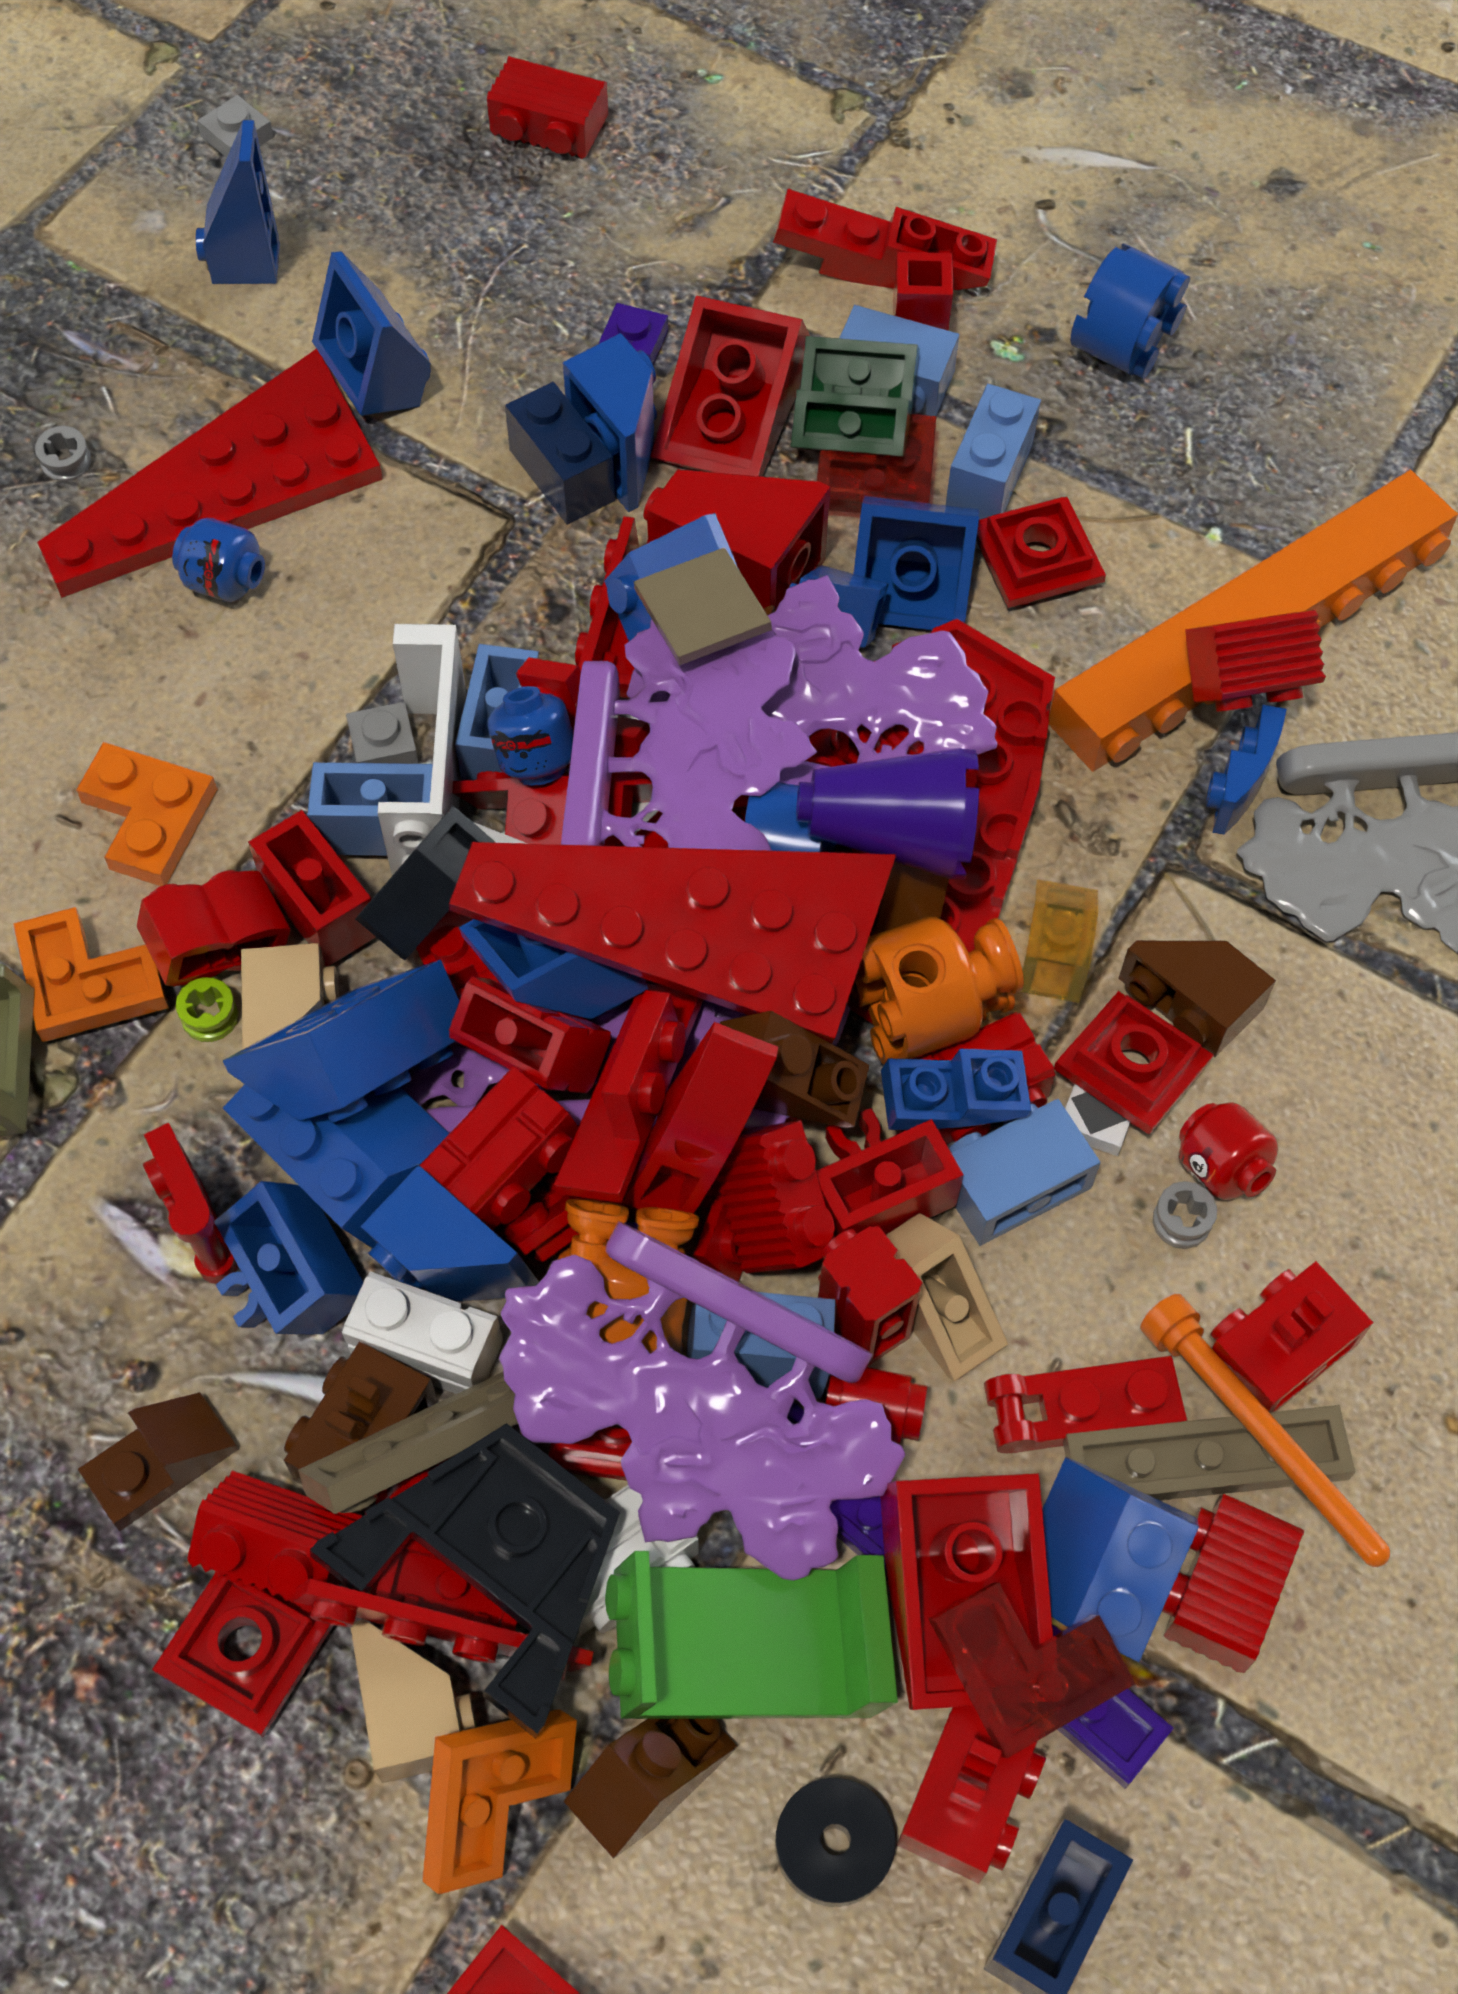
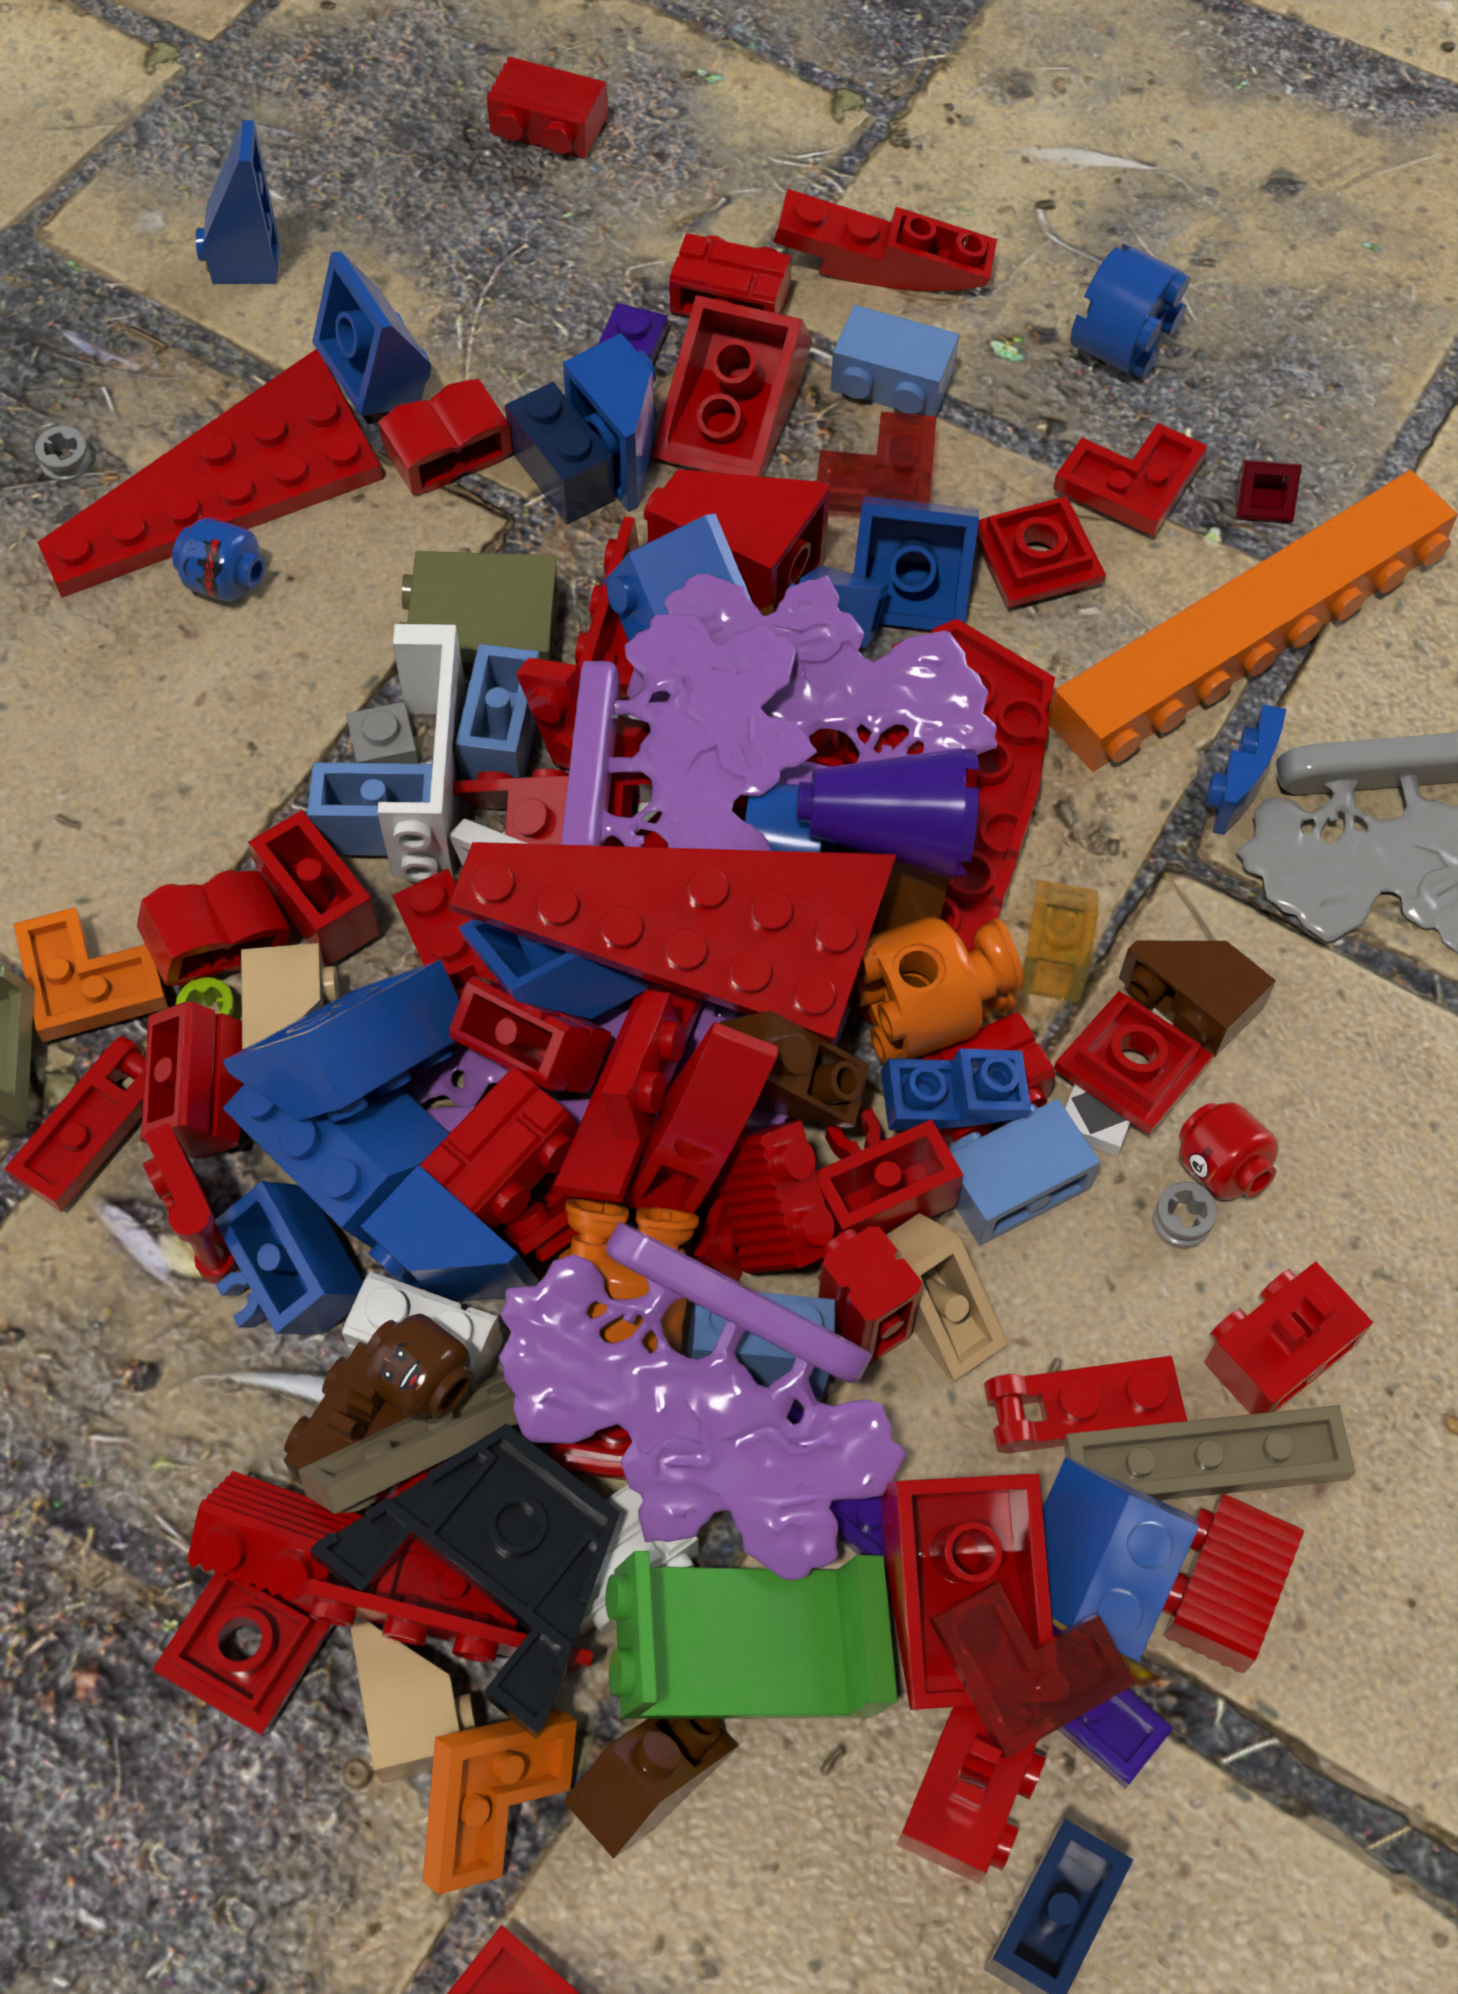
orange plate [76,742,217,886] -> none
reddish brown slope [78,1392,239,1532] -> none
light grey plate [197,95,274,158] -> none
black slope [355,806,496,961] -> none
blue head [487,686,574,786] -> none
dark tan piece [634,547,772,666] -> none
black piece [775,1778,896,1907] -> none
dark green slope [791,336,920,458] -> none
red brick [825,1367,927,1445] -> none
red brick [893,252,953,331] -> none
medium blue brick [946,383,1041,519] -> none
orange piece [1140,1294,1390,1567] -> none
red brick [1185,610,1326,712] -> none
none -> red plate [4,1036,146,1213]
none -> red brick [141,1002,243,1159]
none -> reddish brown head [366,1313,474,1421]
none -> red brick [378,379,513,495]
none -> olive panel [398,551,559,663]
none -> red brick [669,233,792,317]
none -> red plate [1053,423,1208,537]
none -> dark red slope [1235,459,1302,522]

